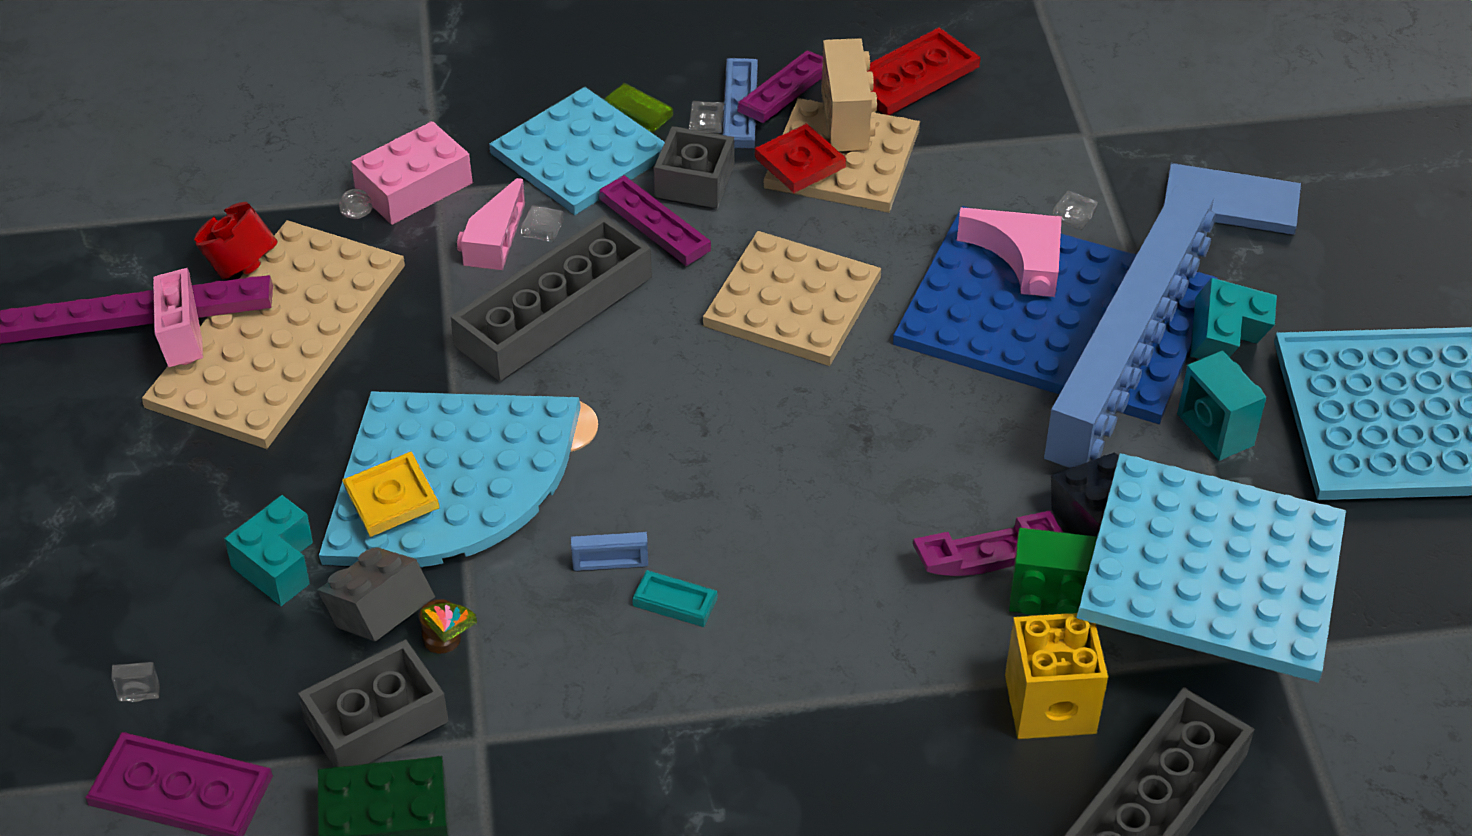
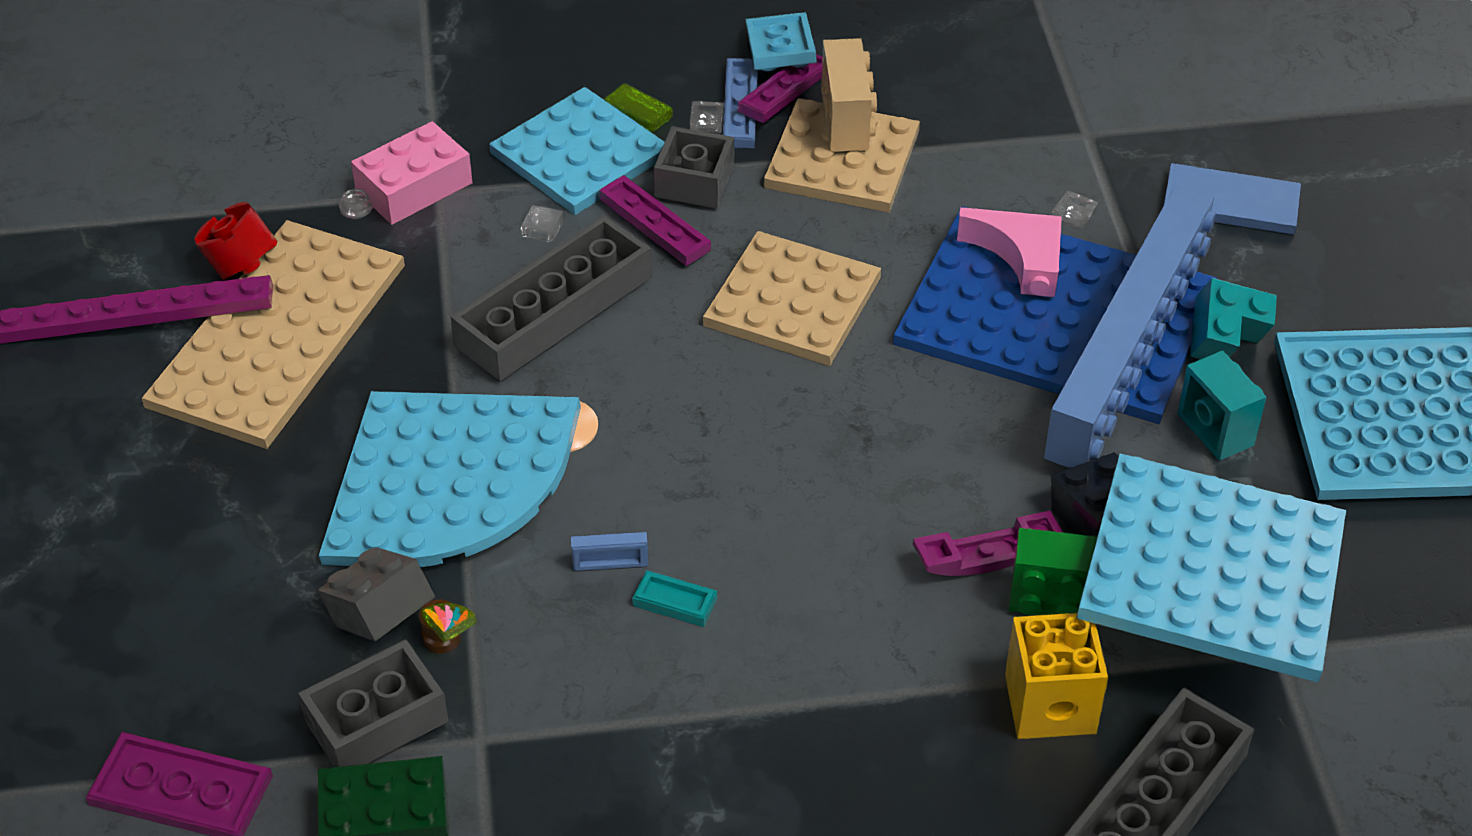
clear plate [111,662,160,702] -> none
bright pink slope [153,268,203,367] -> none
teal brick [224,495,313,606] -> none
yellow plate [342,452,440,537] -> none
bright pink slope [457,178,525,270] -> none
red plate [755,123,846,193] -> none
red plate [867,27,980,115] -> none
none -> medium azure plate [746,12,817,71]

